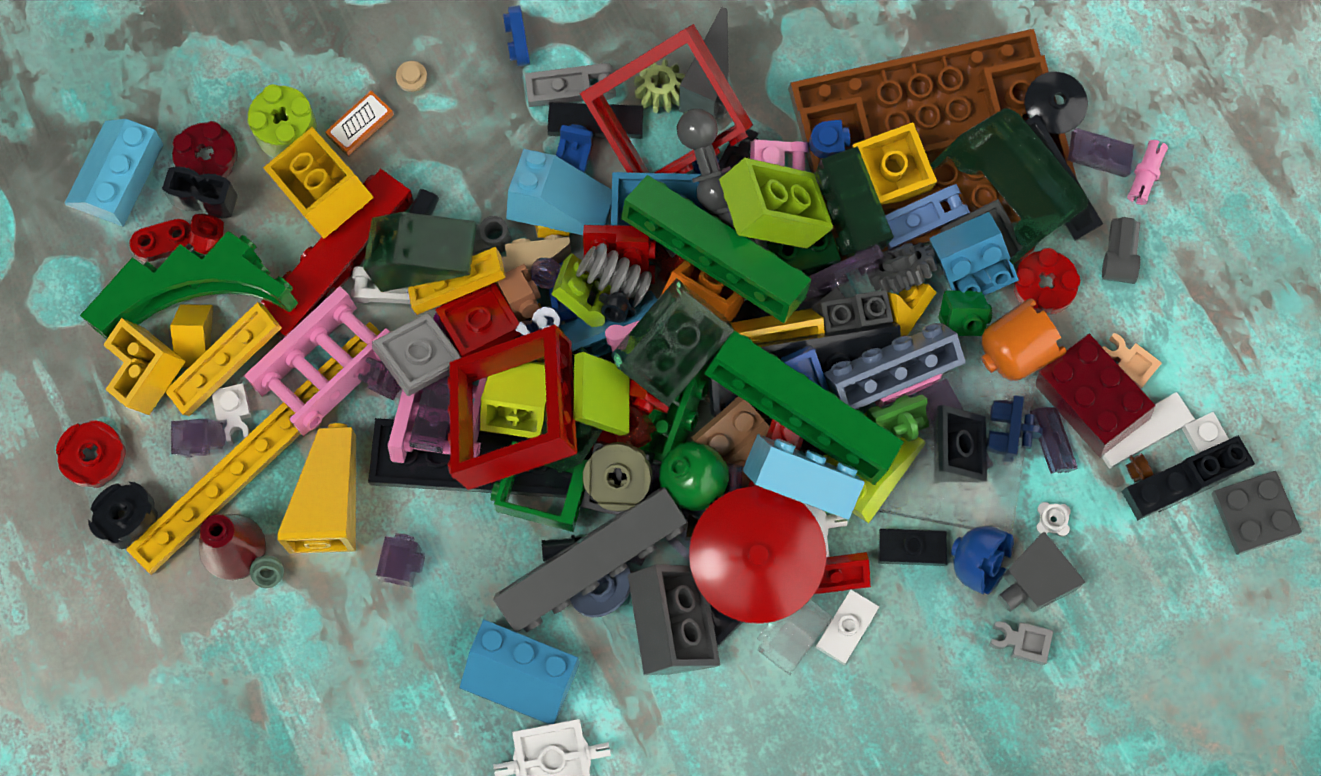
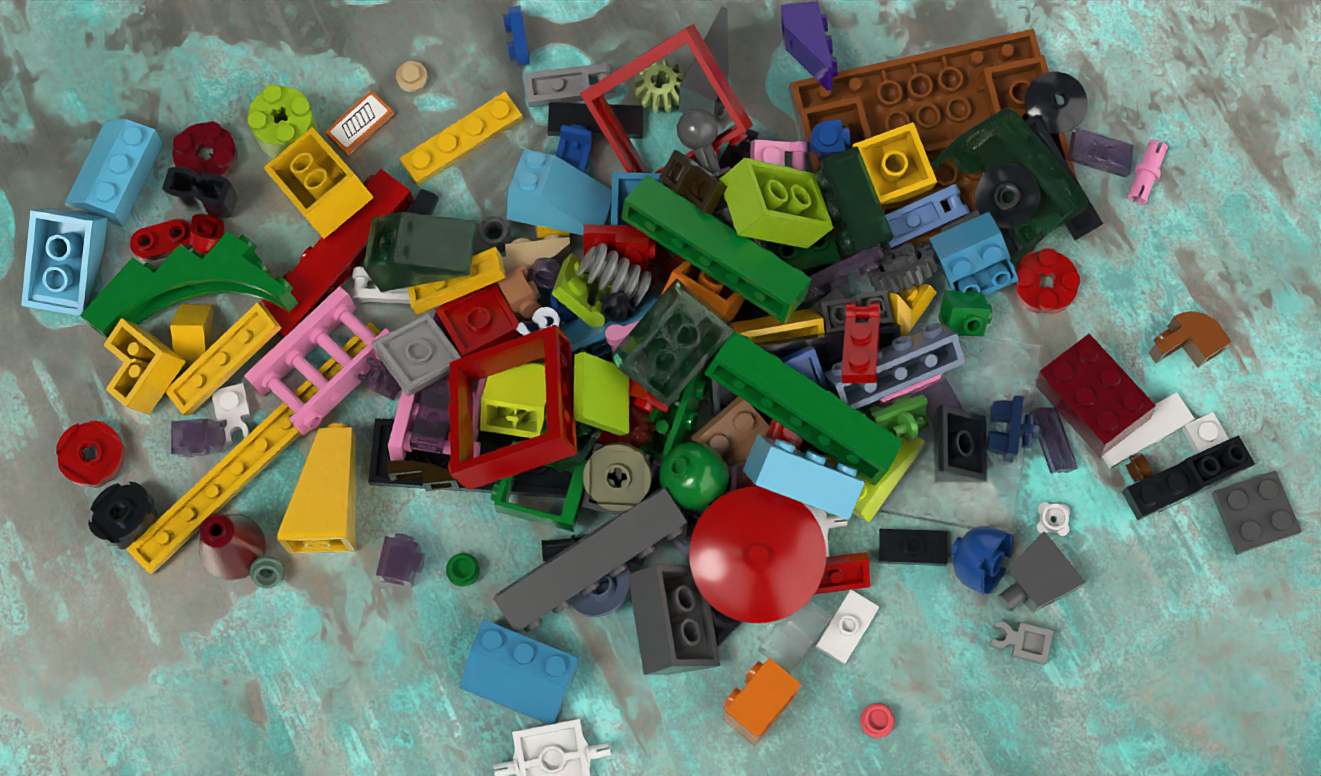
orange cylinder [981,298,1066,381] -> none
dark grey piece [1102,217,1140,284] -> none
light nougat plate [1102,333,1162,389] -> none
none -> medium azure slope [21,207,107,316]
none -> dark brown slope [387,460,459,492]
none -> yellow plate [399,91,523,187]
none -> green plate [446,553,480,587]
none -> dark brown slope [659,150,728,215]
none -> orange brick [723,657,802,746]
none -> dark purple slope [781,1,838,91]
none -> red plate [841,302,881,384]
none -> coral plate [860,703,895,738]
none -> black dish [975,164,1040,229]
none -> dark orange brick [1149,311,1232,368]

